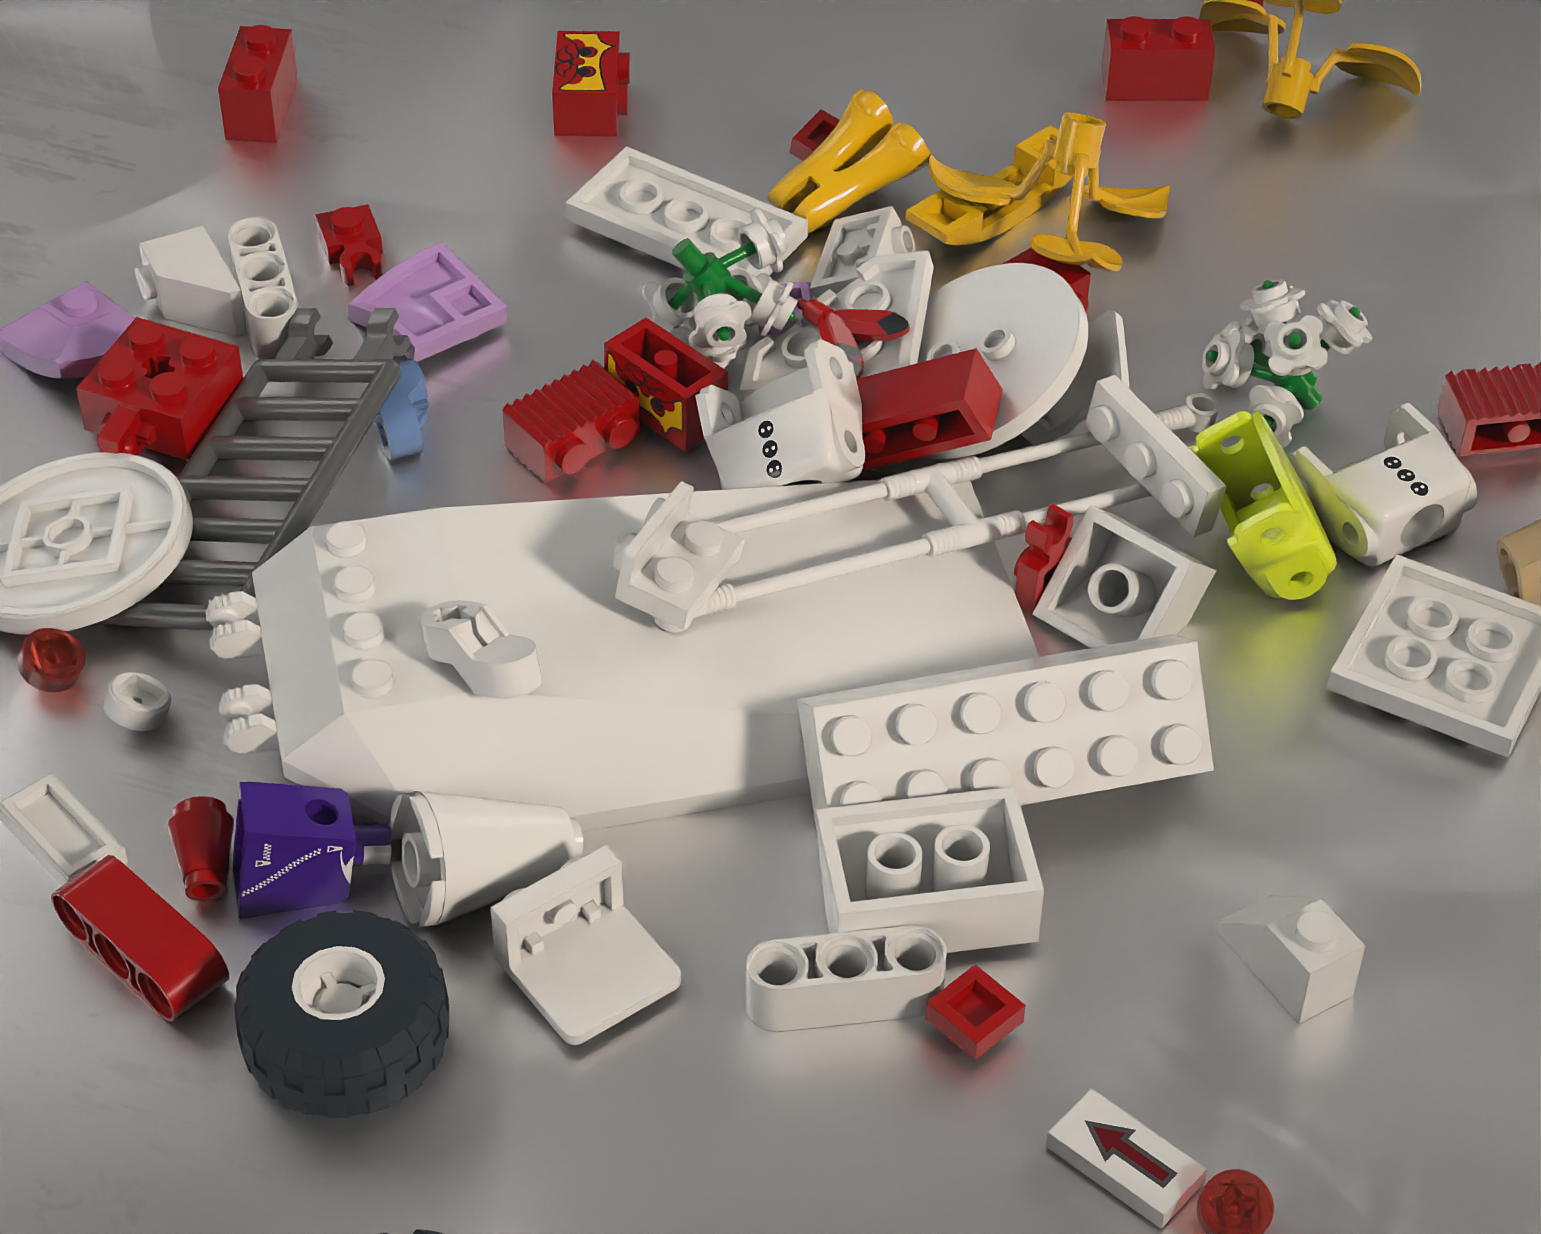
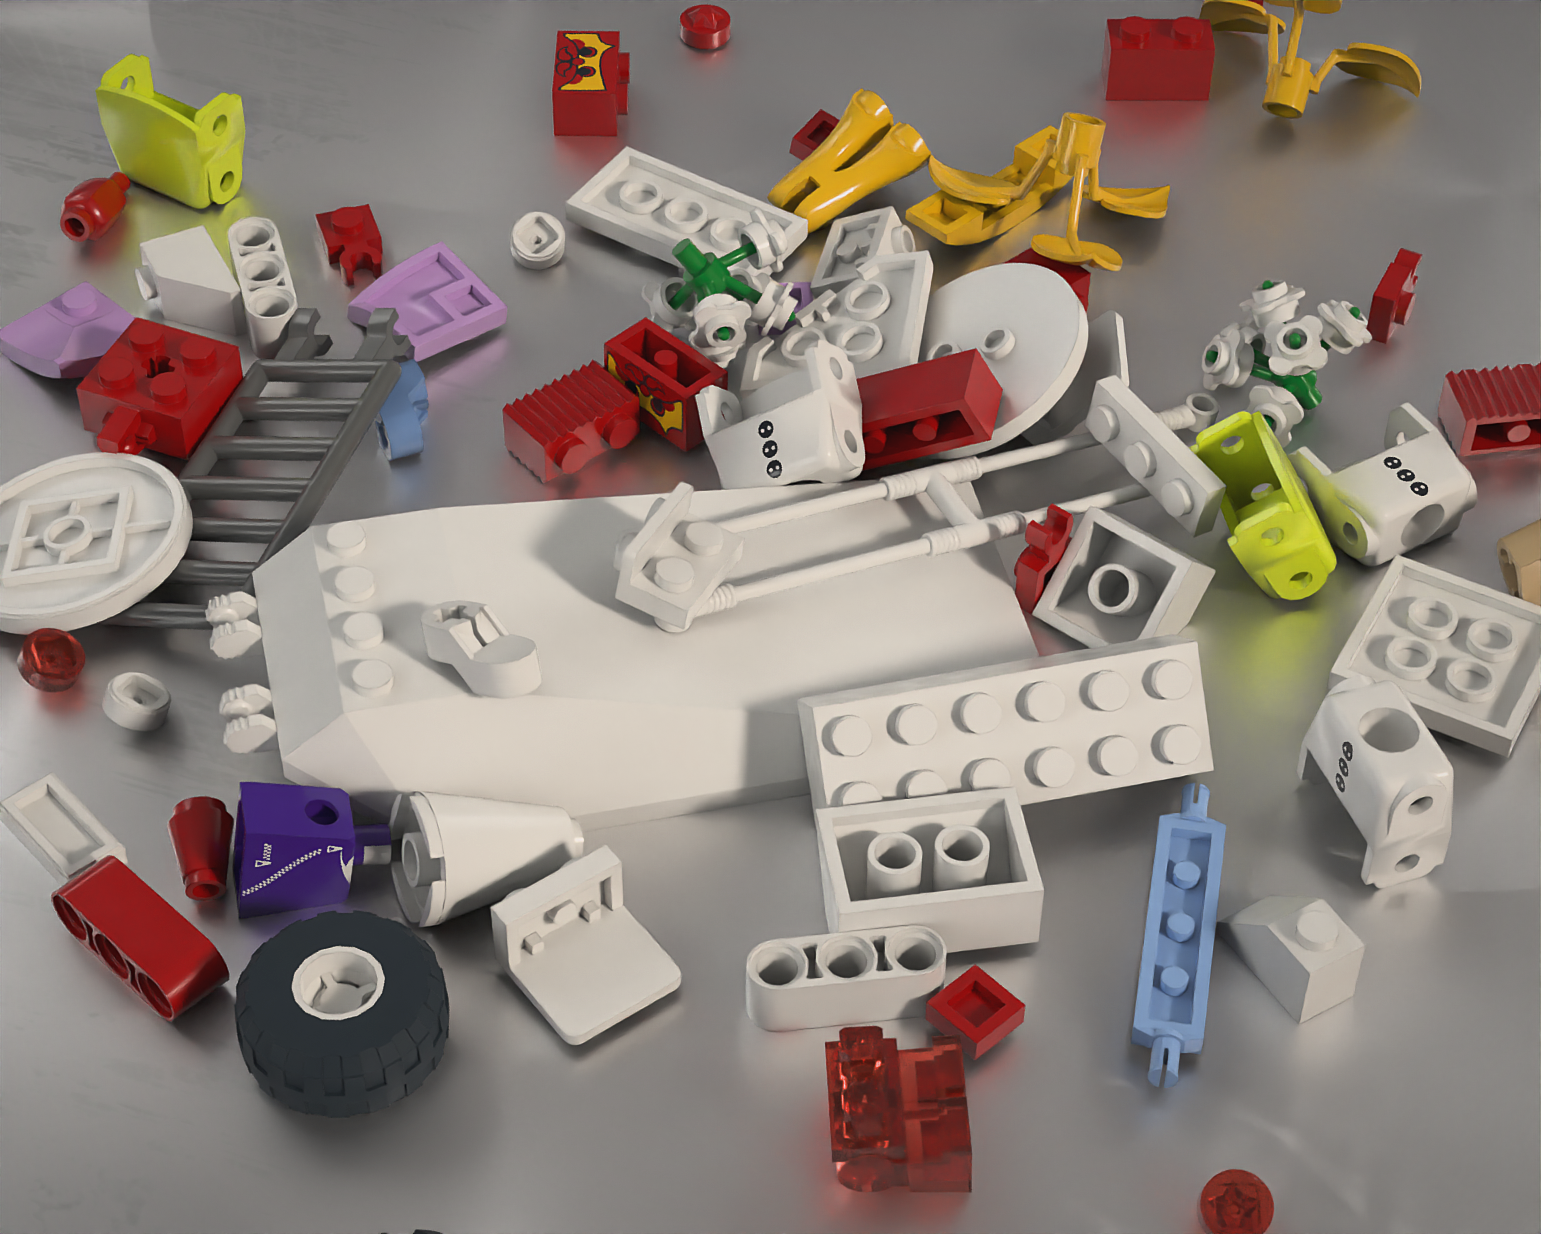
red brick [218,25,298,143] -> none
red piece [797,299,910,379] -> none
white tile [1046,1088,1207,1229] -> none
none -> red plant [60,172,130,242]
none -> neon yellow piece [95,54,246,209]
none -> white tile [510,212,565,270]
none -> red tile [680,4,730,49]
none -> clear red hips [825,1026,972,1192]
none -> light blue plate [1131,783,1226,1088]
none -> white piece [1296,675,1453,888]
none -> red plate [1366,248,1423,344]

